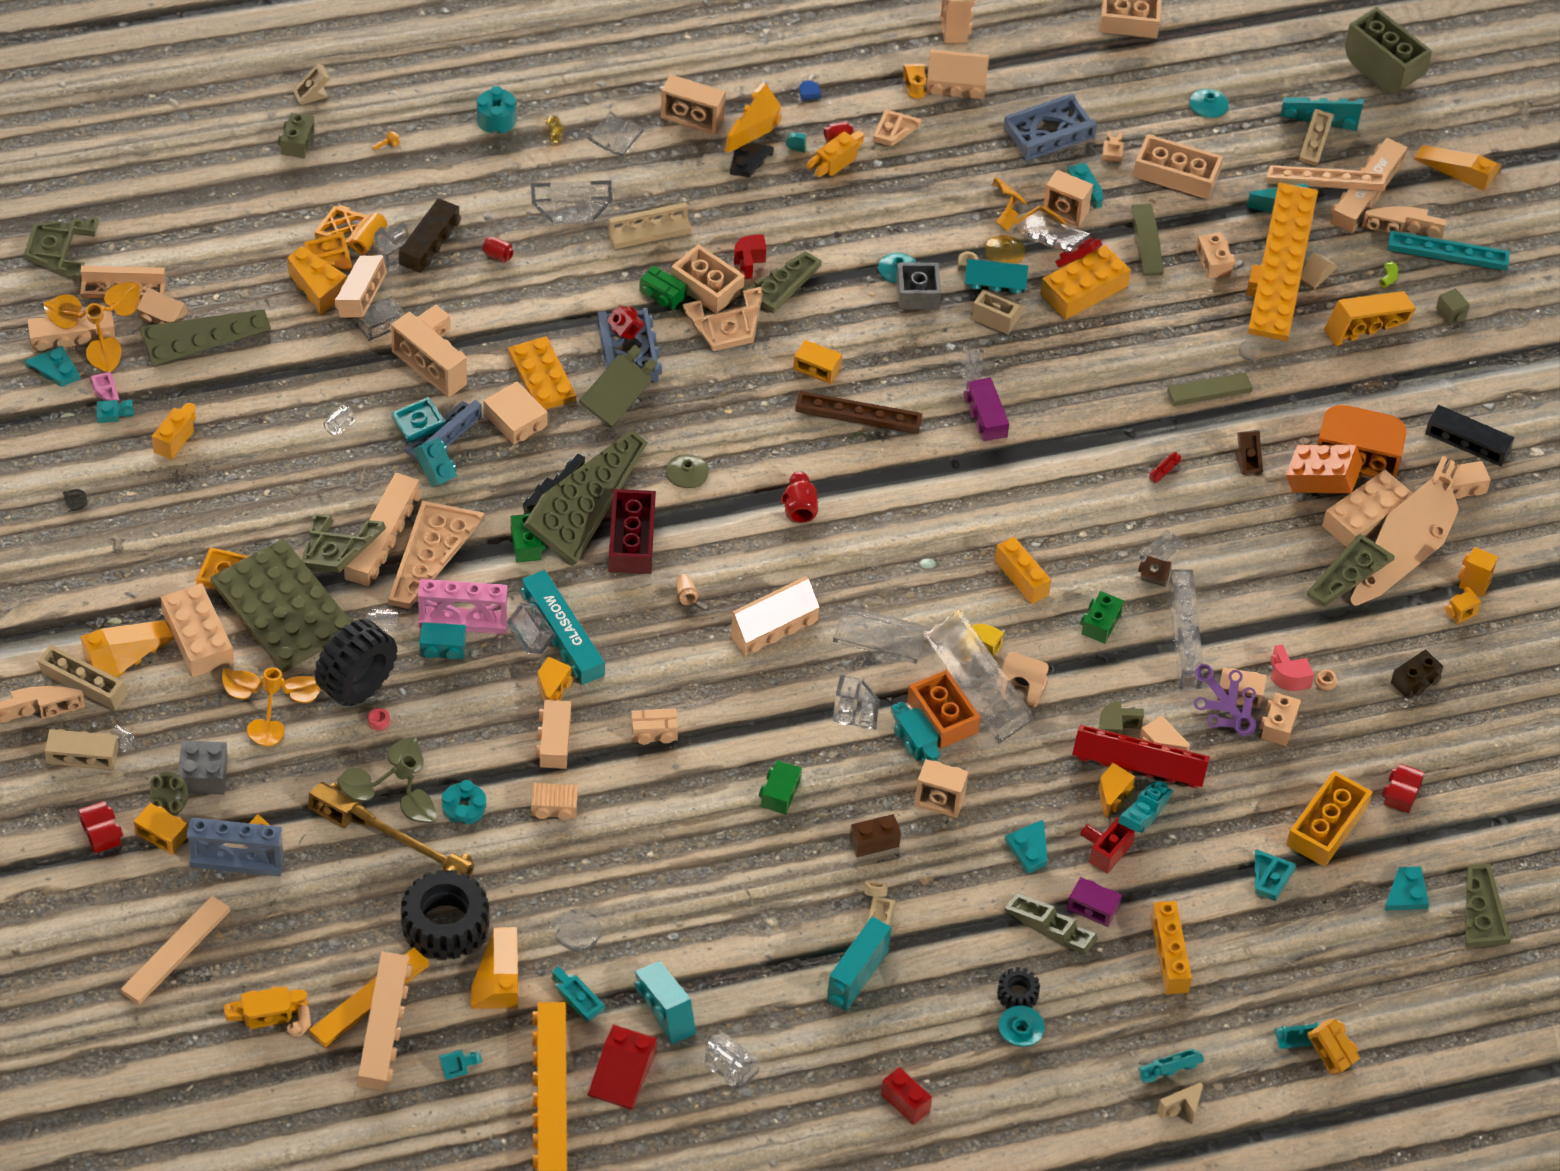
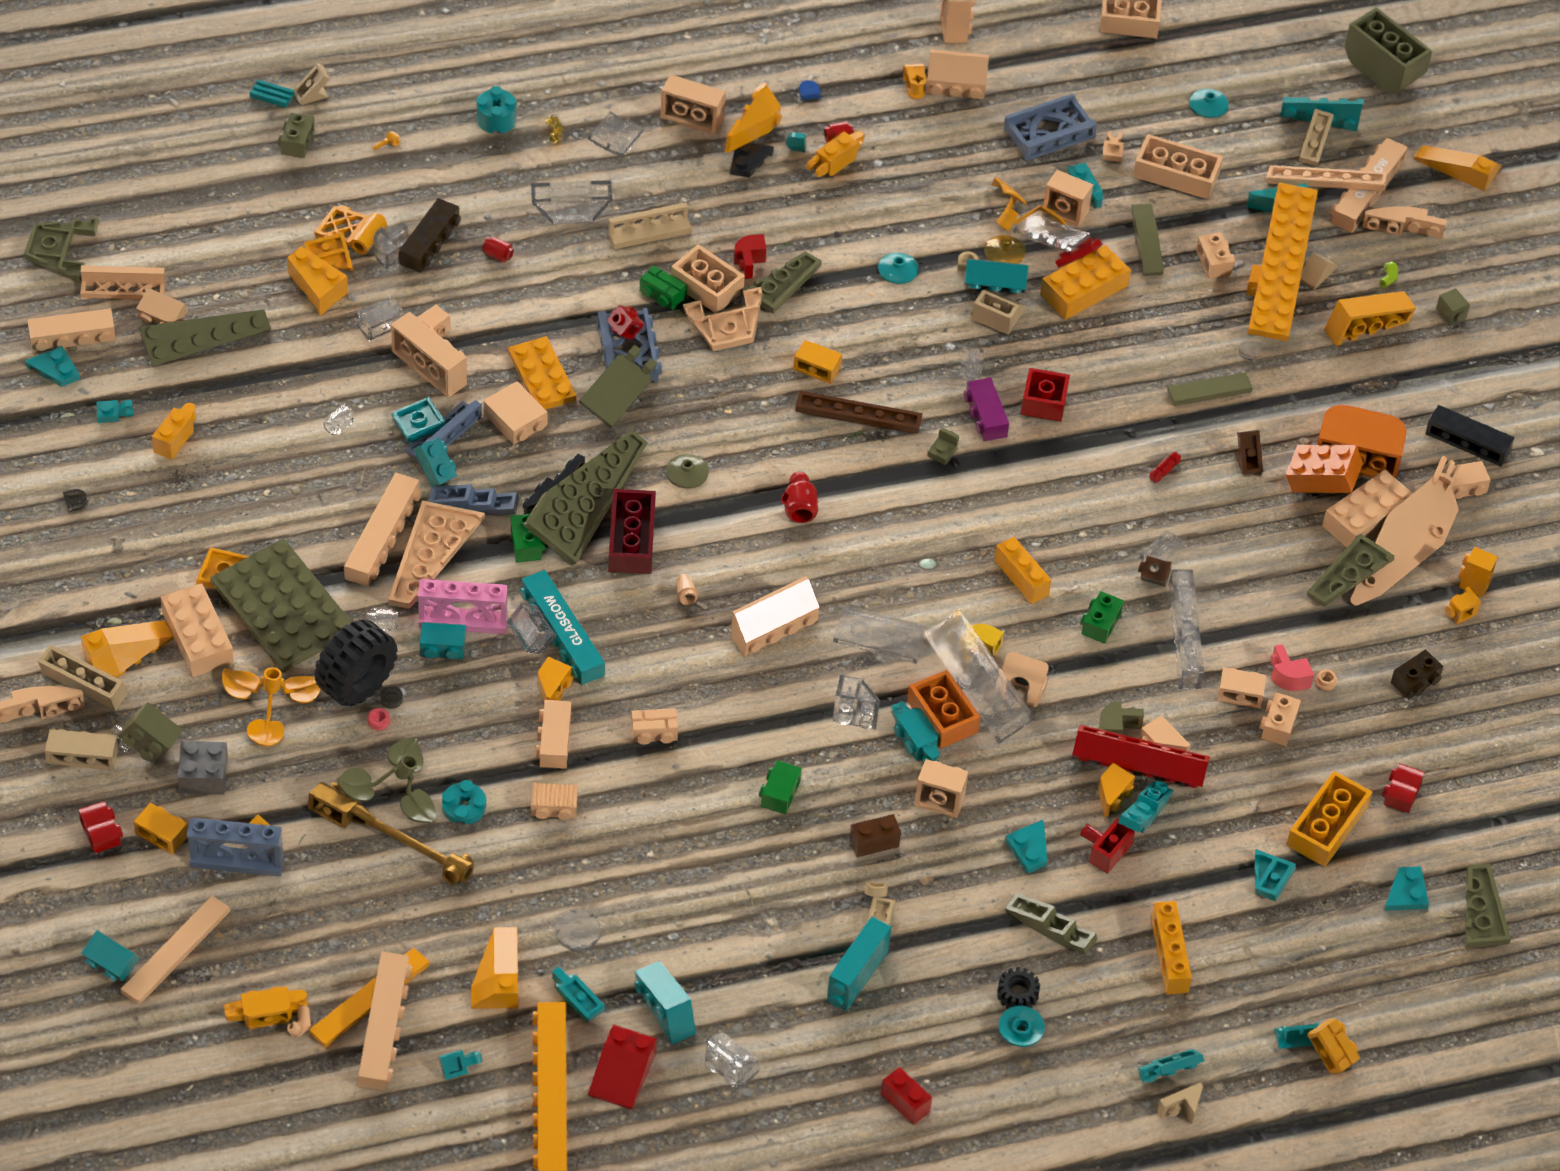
light orange plant [43,282,140,373] -> none
bright pink tile [90,372,120,404] -> none
olive dish [150,772,188,816] -> none
olive wing [302,513,386,573] -> none
light nougat brick [335,256,387,317] -> none
black tyre [401,870,489,960] -> none
light nougat wing [873,109,921,147] -> none
flat silver brick [896,263,941,310] -> none
magenta brick [1067,877,1122,927] -> none
medium lavender plant [1194,664,1256,736] -> none
teal plate [1387,230,1510,271] -> none
none -> teal brick [81,930,139,982]
none -> olive brick [117,702,183,764]
none -> teal tile [249,79,294,108]
none -> clear smoke tile [380,686,403,709]
none -> sand blue slope [428,484,519,515]
none -> olive bracket [927,427,959,465]
none -> red brick [1021,367,1070,422]

